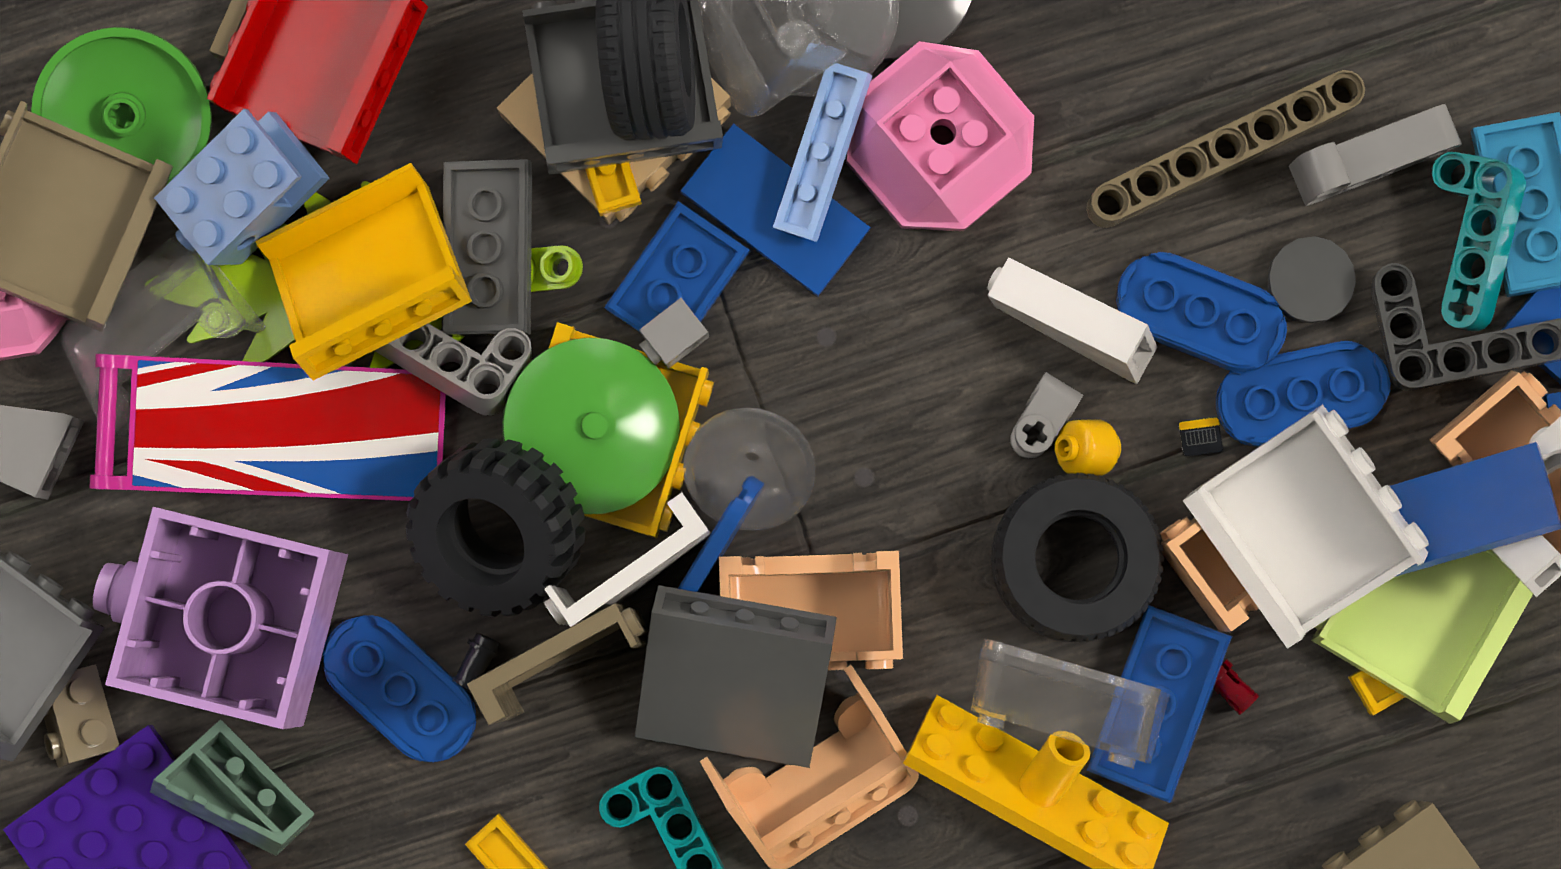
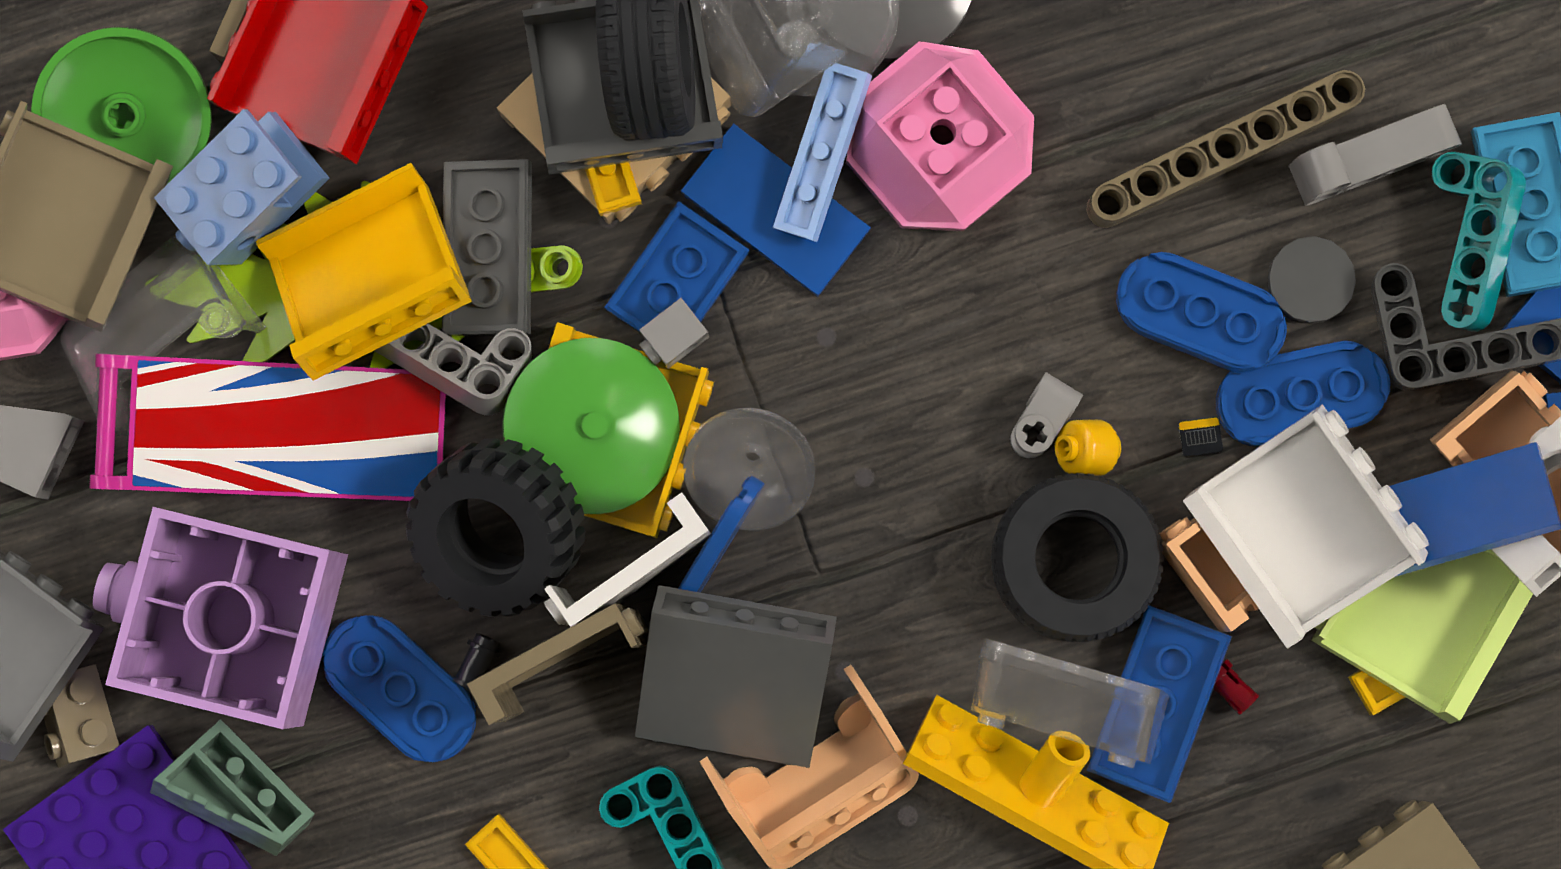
light nougat windscreen [719,551,903,670] -> none
white slope [987,257,1157,384] -> none

